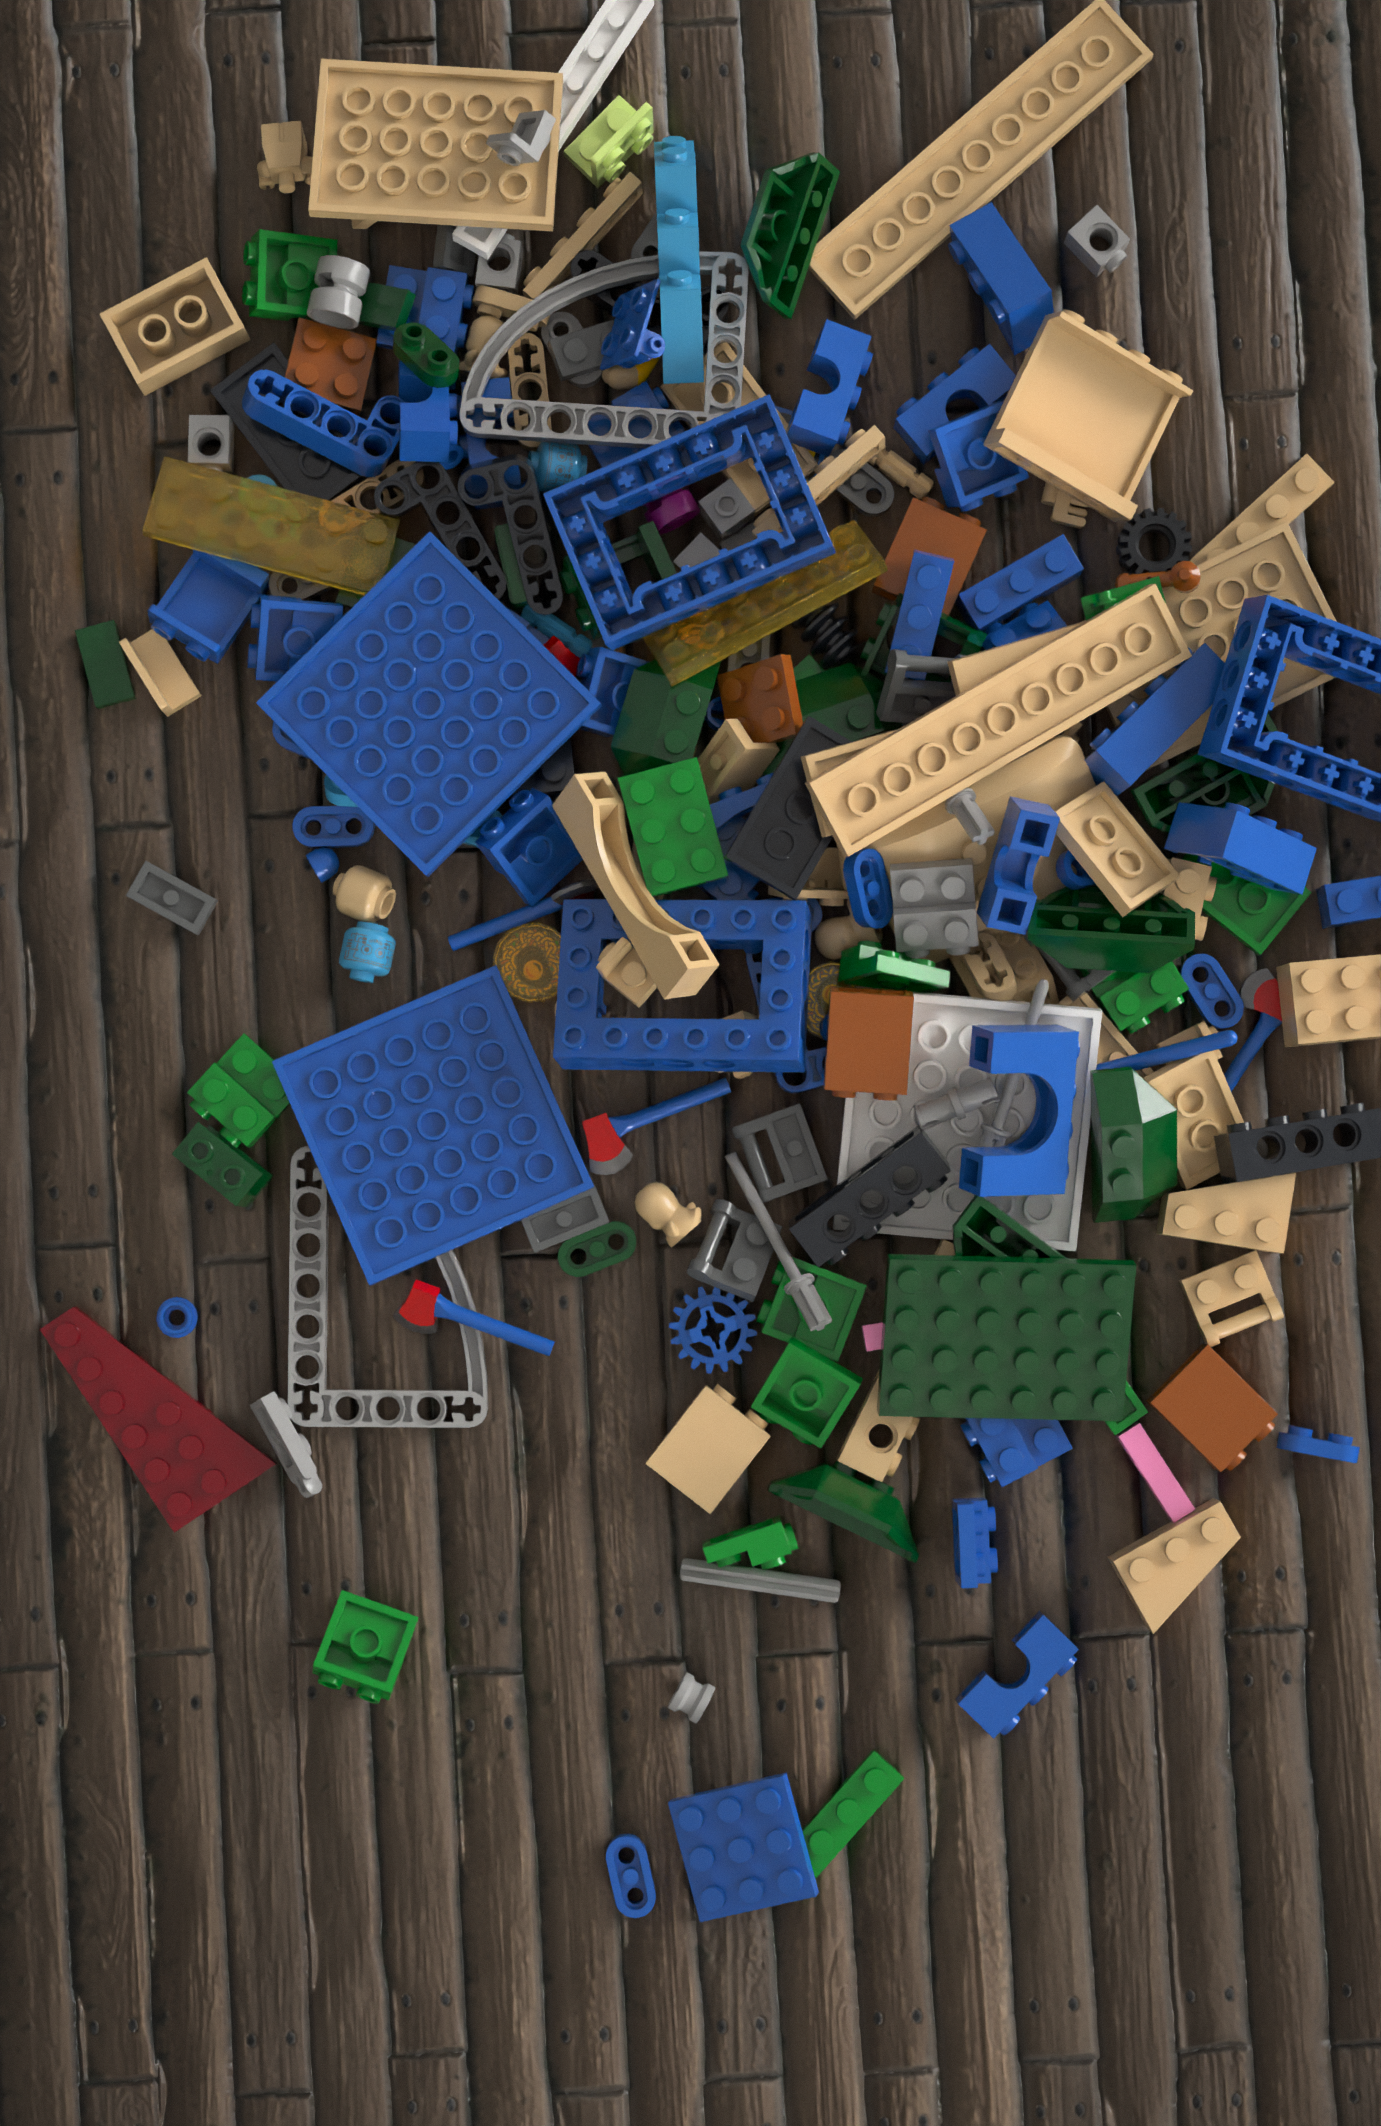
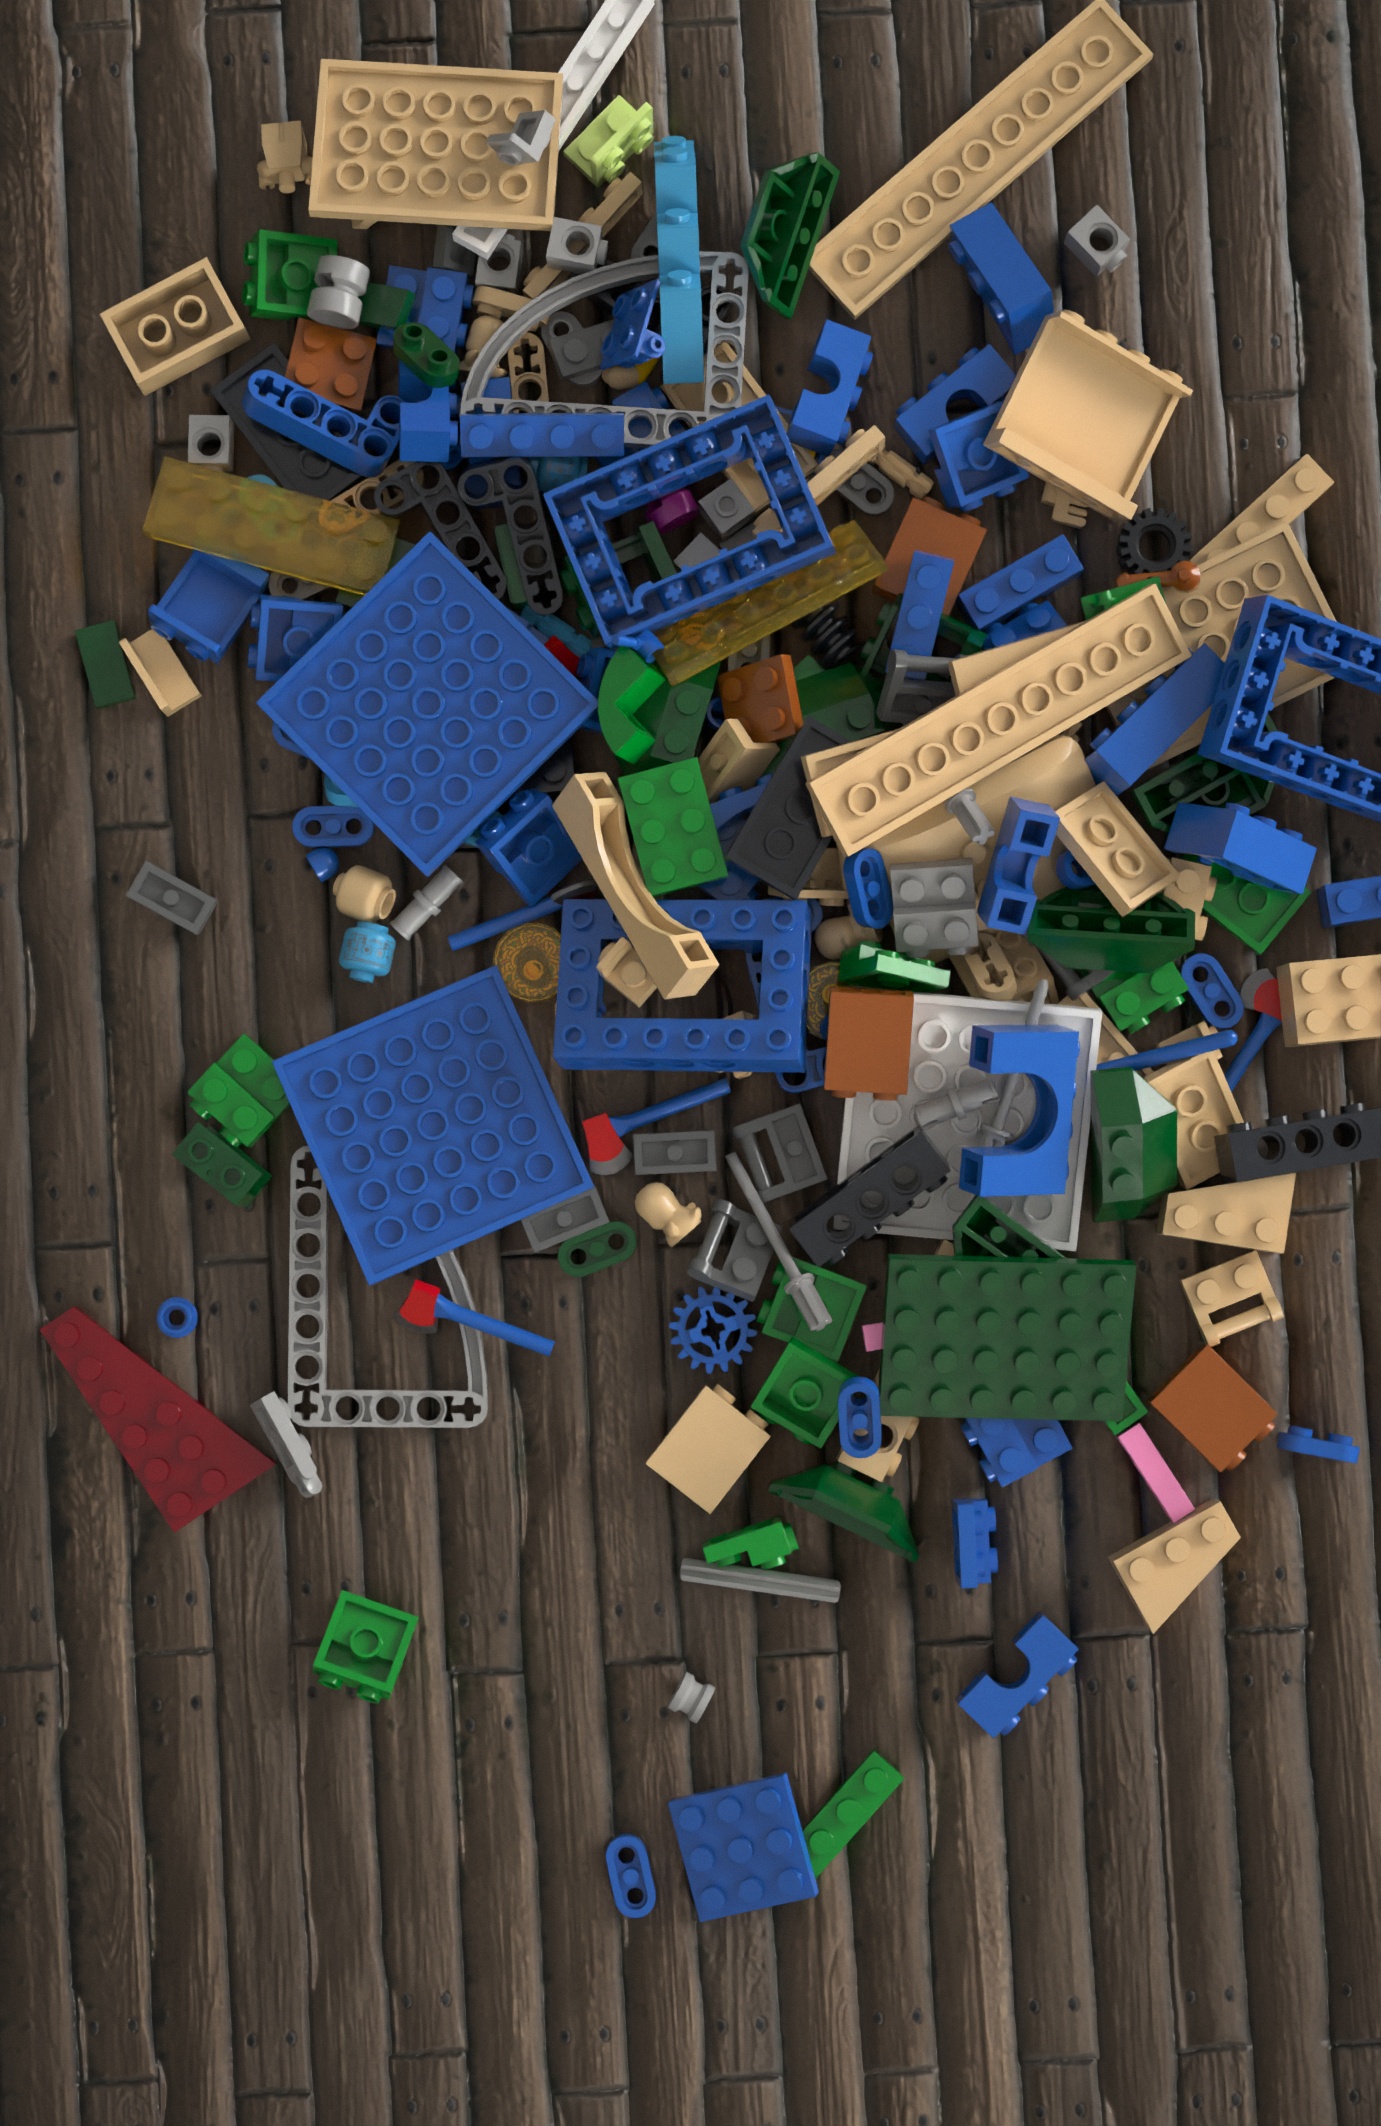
none -> light grey pin [390,865,464,941]
none -> blue plate [460,413,624,457]
none -> light grey brick [546,217,609,274]
none -> green brick [598,646,666,764]
none -> blue hand [612,630,665,663]
none -> dark grey plate [633,1130,716,1175]
none -> blue plate [838,1377,881,1458]

